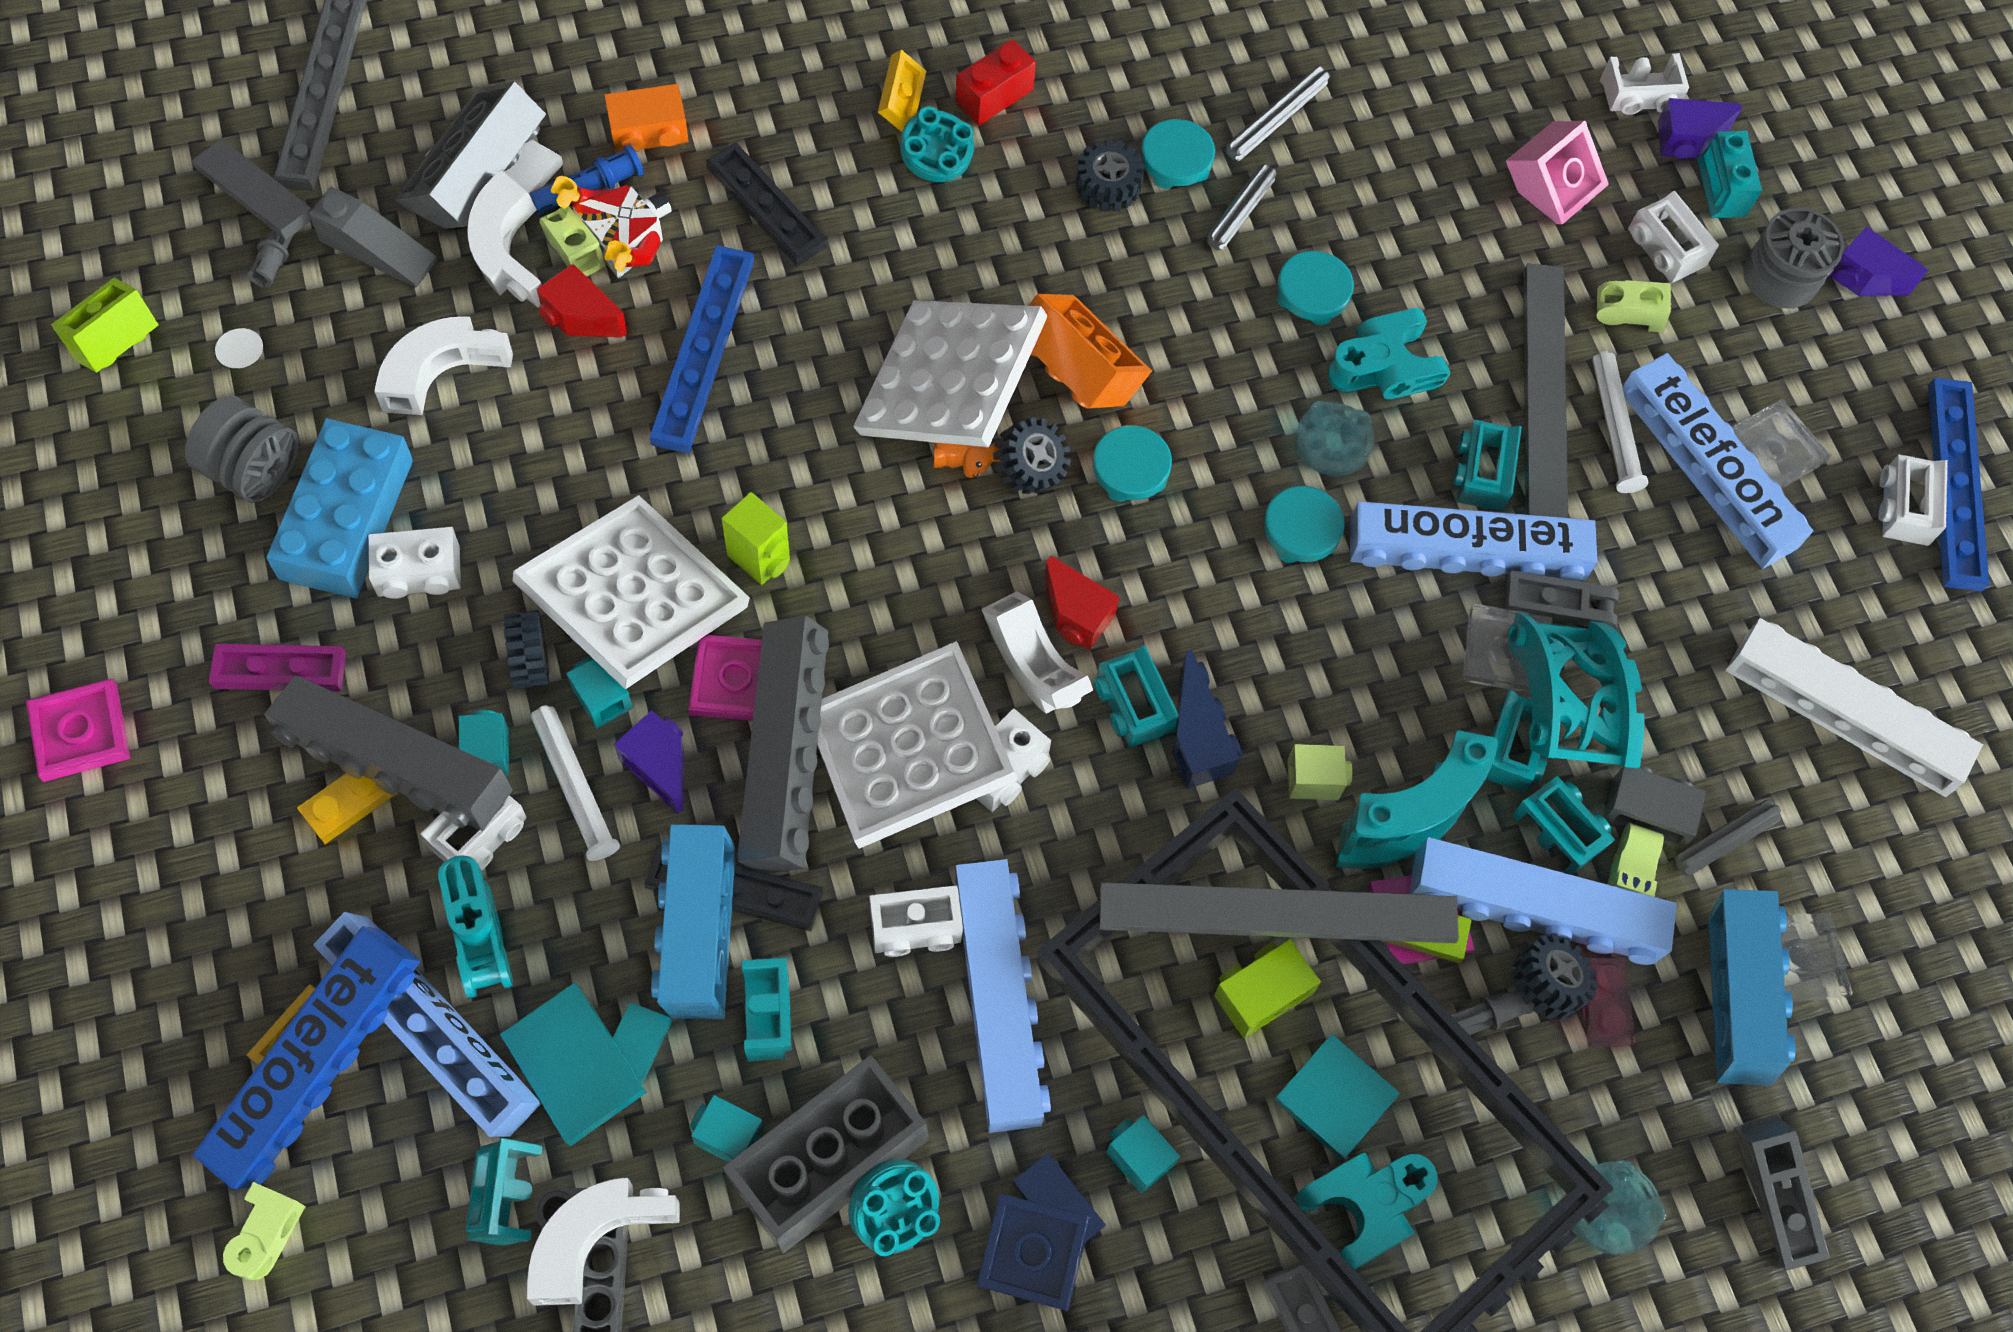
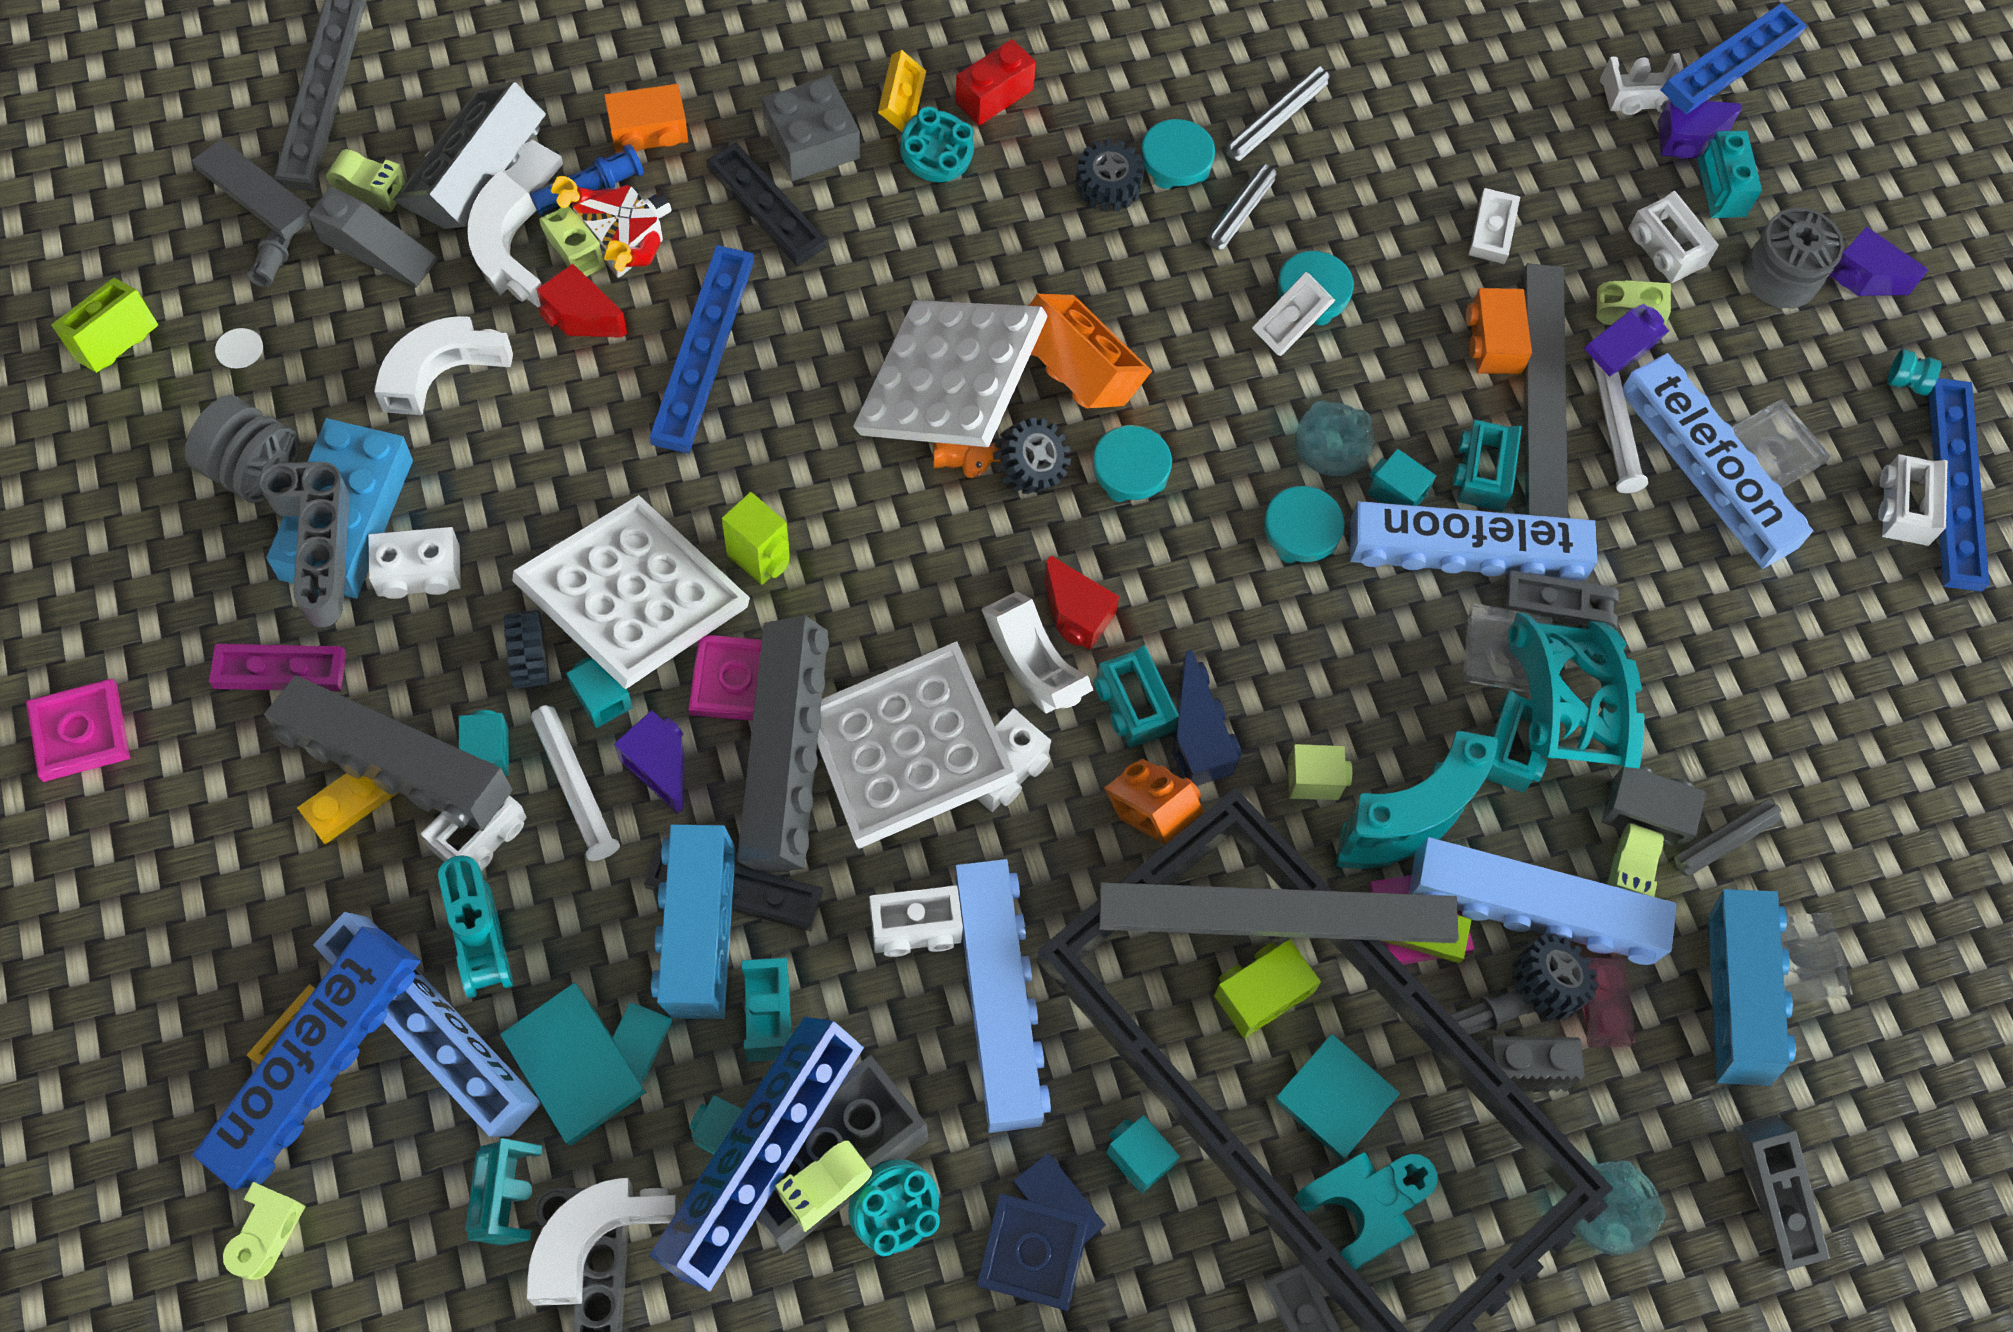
teal piece [1327,308,1451,400] -> none
bright pink slope [1506,121,1609,224] -> none
teal window [1512,776,1615,875] -> none
white brick [1725,618,1983,797] -> none
none -> dark grey beam [259,462,350,628]
none -> yellowish green leg [326,149,406,213]
none -> blue brick [649,1016,864,1291]
none -> dark grey brick [762,75,860,181]
none -> yellowish green leg [775,1141,872,1232]
none -> orange brick [1104,758,1205,845]
none -> white plate [1252,272,1335,356]
none -> teal brick [1367,449,1436,506]
none -> orange piece [1466,288,1532,374]
none -> white plate [1468,188,1520,264]
none -> dark grey brick [1481,1036,1585,1092]
none -> dark purple slope [1584,303,1669,377]
none -> blue plate [1660,3,1807,115]
none -> teal wheel [1887,349,1941,396]

